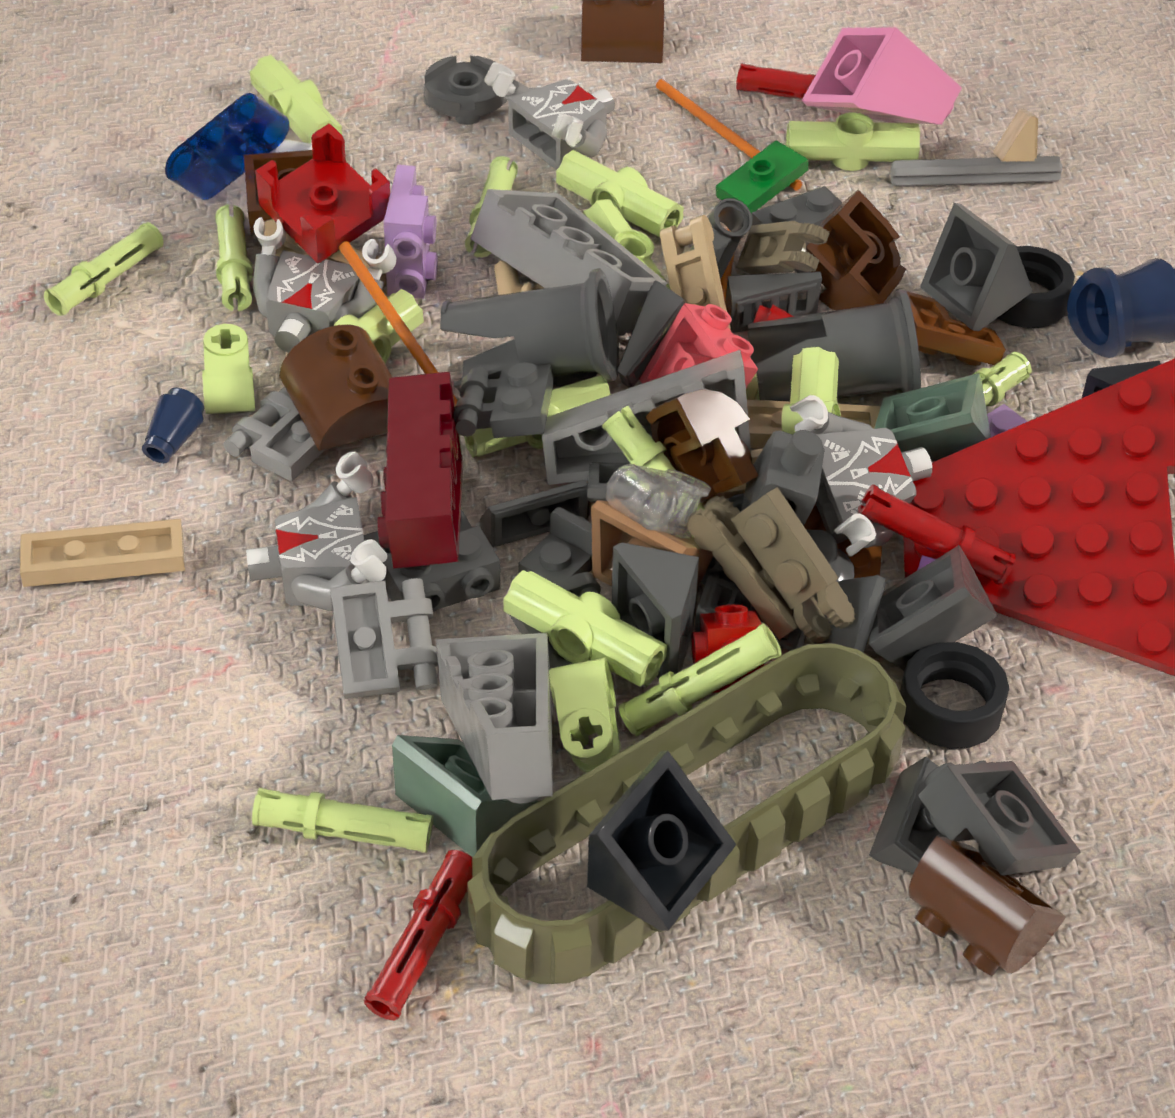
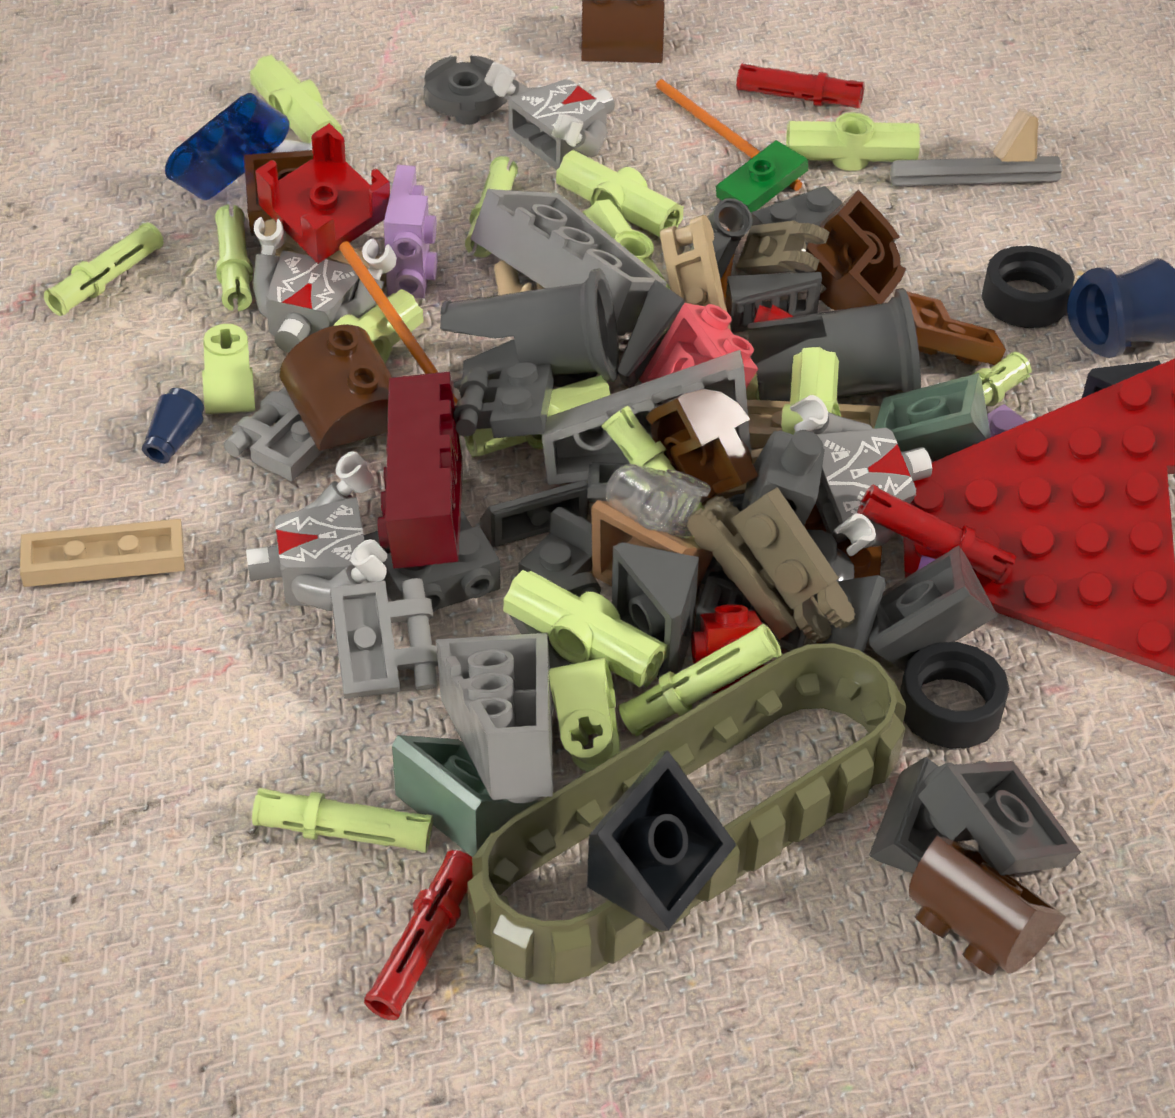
bright pink slope [802,27,962,125] -> none
dark grey slope [920,203,1033,331] -> none

